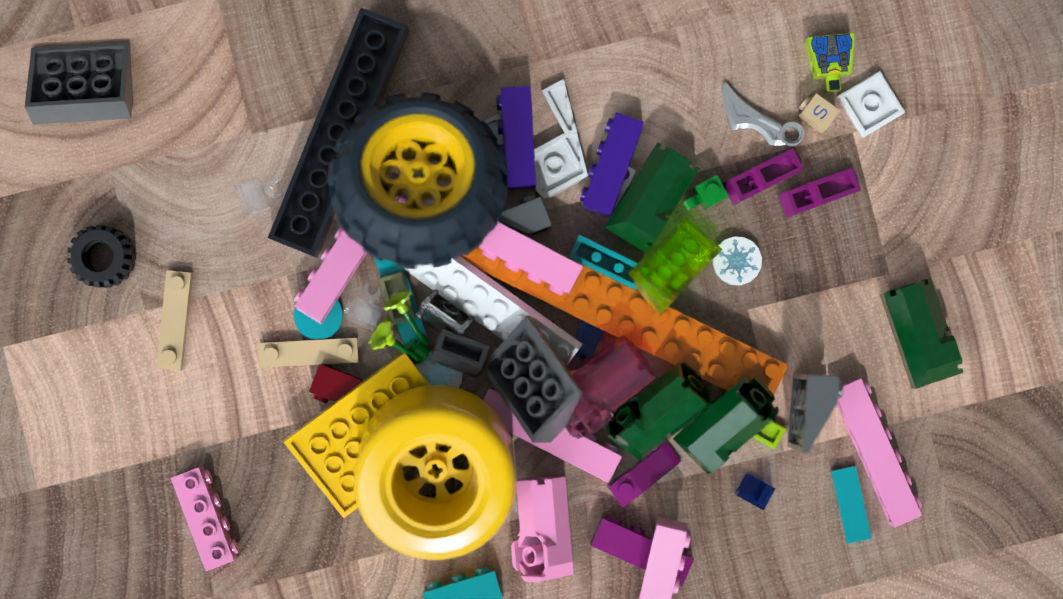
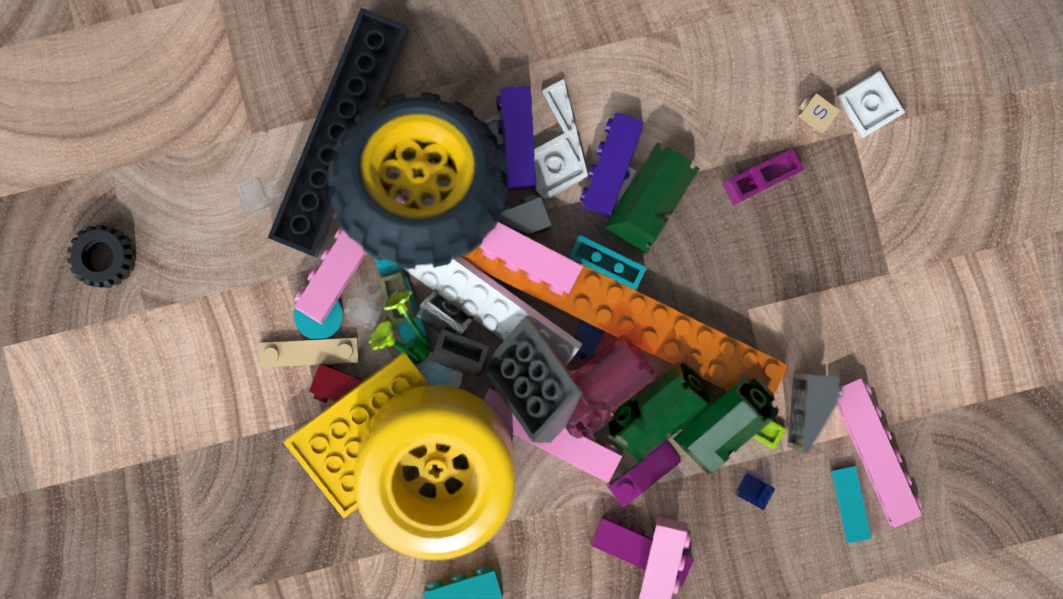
dark grey slope [25,42,133,124] -> none
tan plate [156,270,193,371] -> none
bright pink brick [171,466,239,571] -> none
bright pink brick [511,475,574,582] -> none
clear neon green windscreen [629,217,723,316] -> none
green brick [682,175,729,212] -> none
white tile [712,236,762,286] -> none
light grey piece [723,82,804,147] -> none
magenta slope [778,167,861,218] -> none
torso [804,33,855,92] -> none
dark green brick [879,278,963,389] -> none

